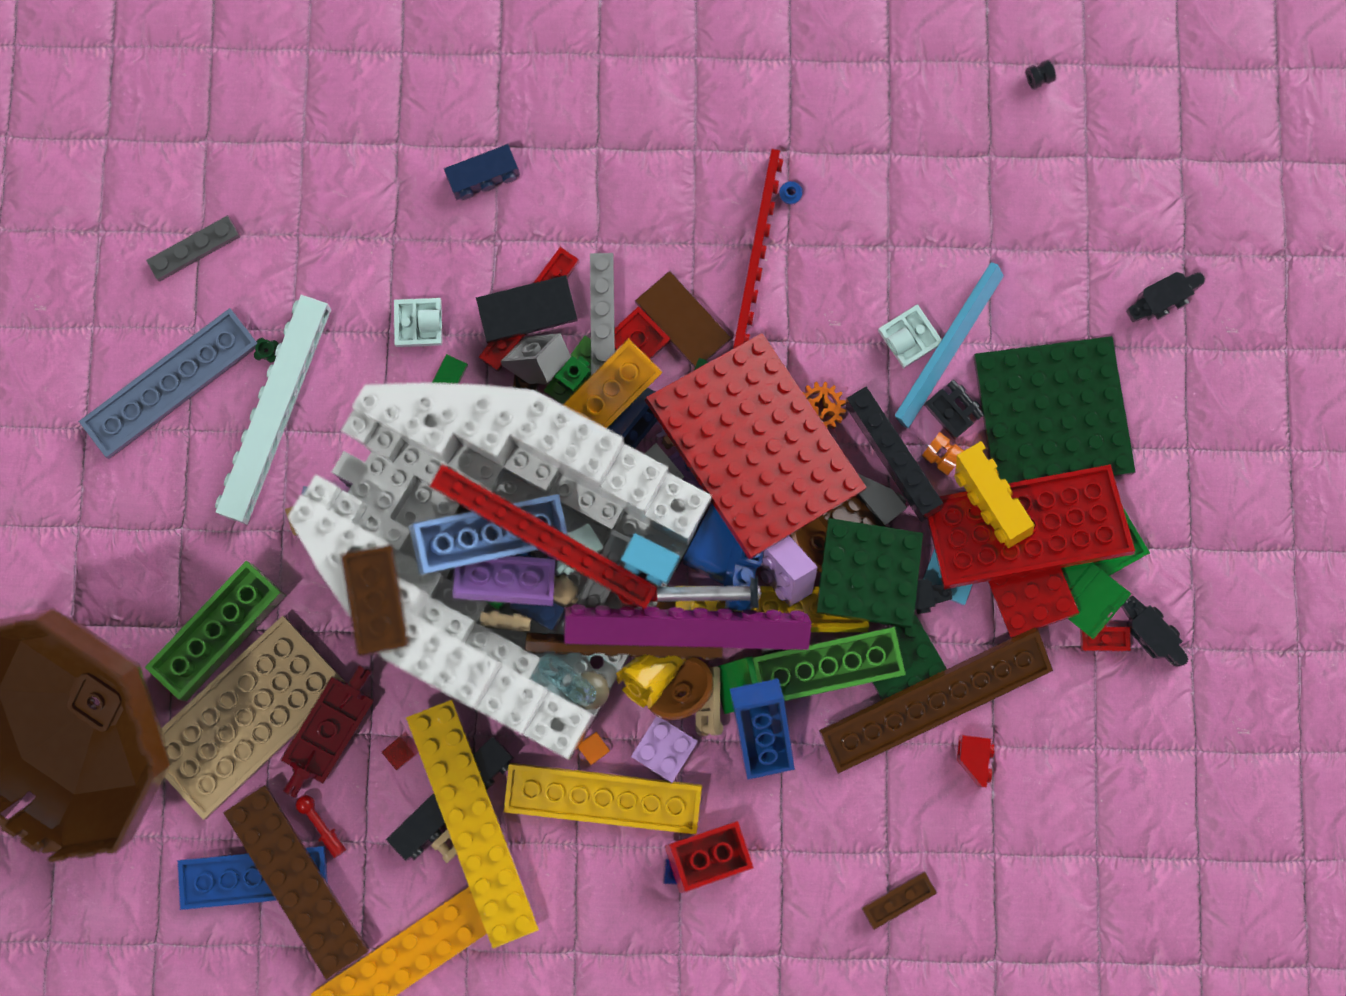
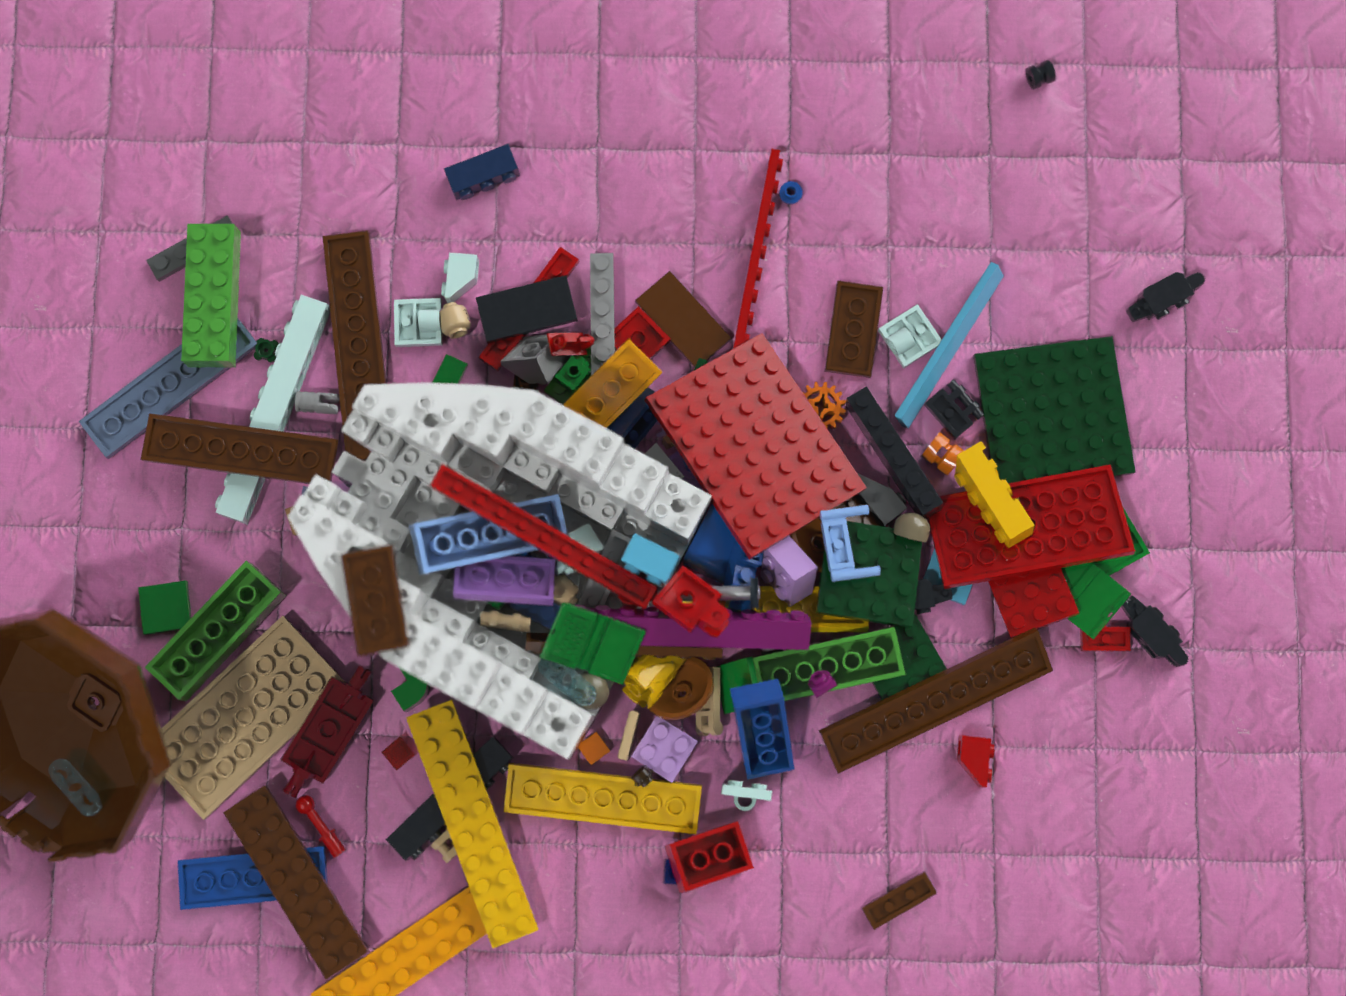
none -> clear light blue beam [48,759,102,816]
none -> green tile [138,580,192,635]
none -> reddish brown plate [140,413,338,484]
none -> bright green brick [181,224,241,367]
none -> light grey hinge [295,391,340,414]
none -> reddish brown plate [322,230,386,461]
none -> green brick [391,667,430,712]
none -> tan head [439,302,471,339]
none -> light aqua slope [441,253,479,303]
none -> green piece [540,602,646,684]
none -> red hinge [546,332,594,356]
none -> tan tile [617,711,640,761]
none -> dark brown plate [631,765,654,788]
none -> red plate [652,566,730,638]
none -> light aqua plate [721,780,772,811]
none -> magenta plate [808,670,837,698]
none -> light blue plate [820,505,880,582]
none -> reddish brown tile [825,280,883,378]
none -> dark tan hair [894,513,930,542]

